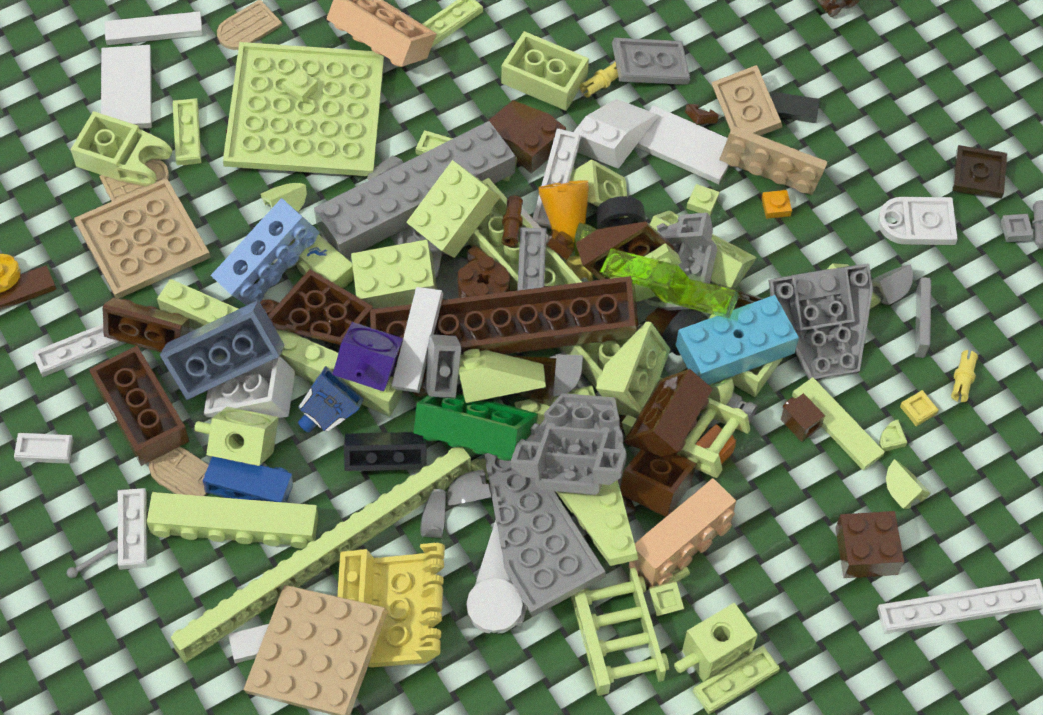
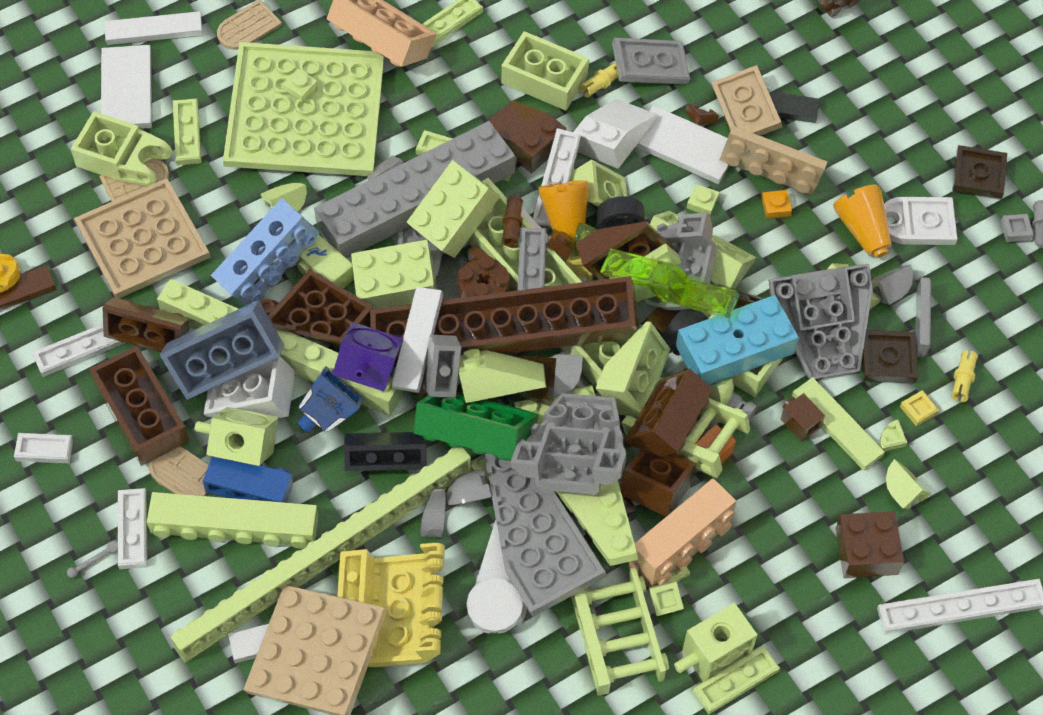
none -> light orange cone [833,184,892,258]
none -> dark brown plate [862,330,918,383]

